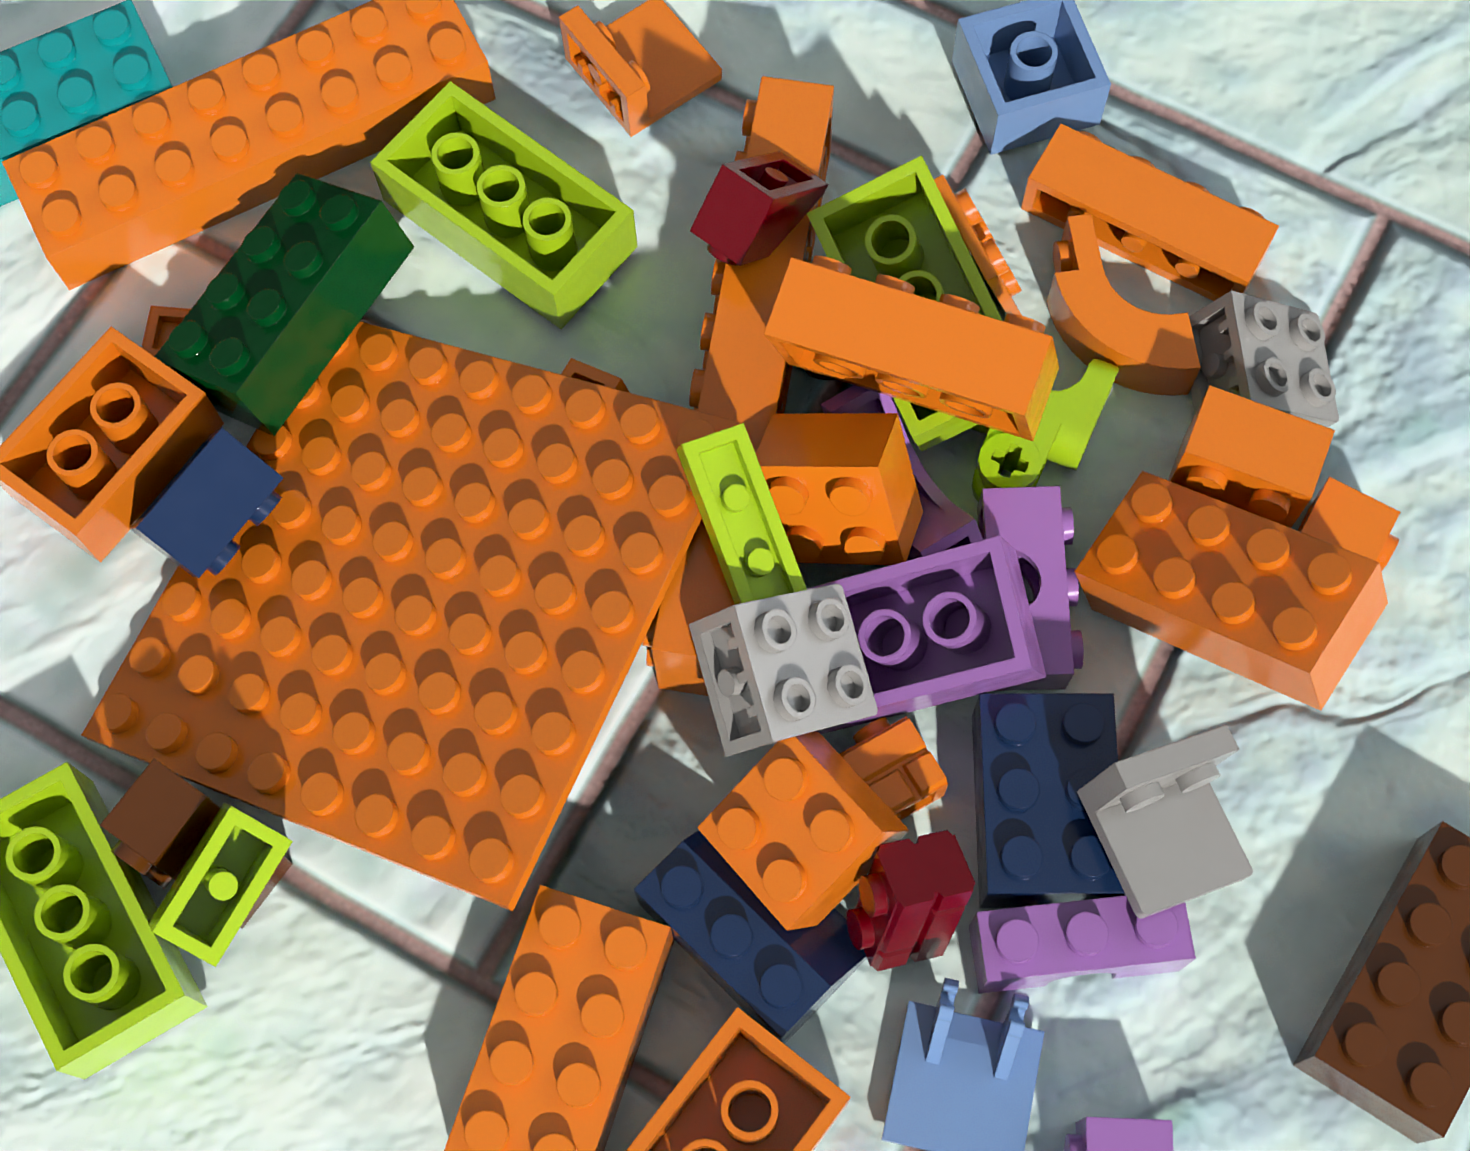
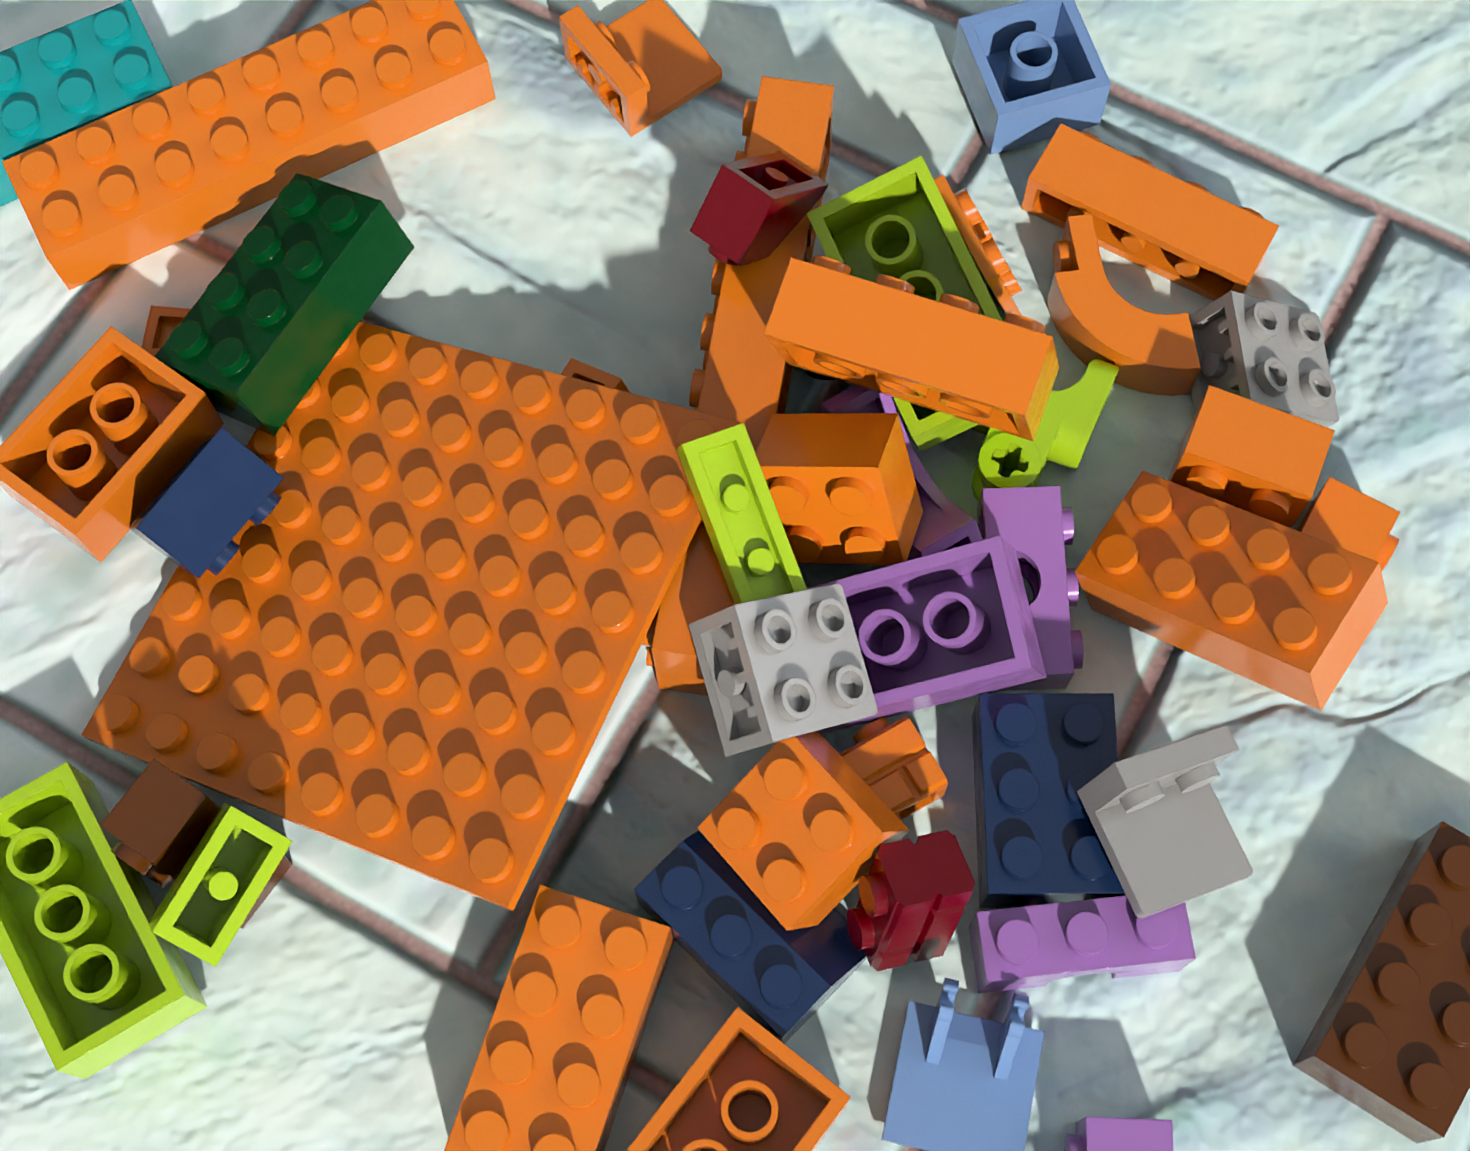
lime brick [370,81,638,330] -> none

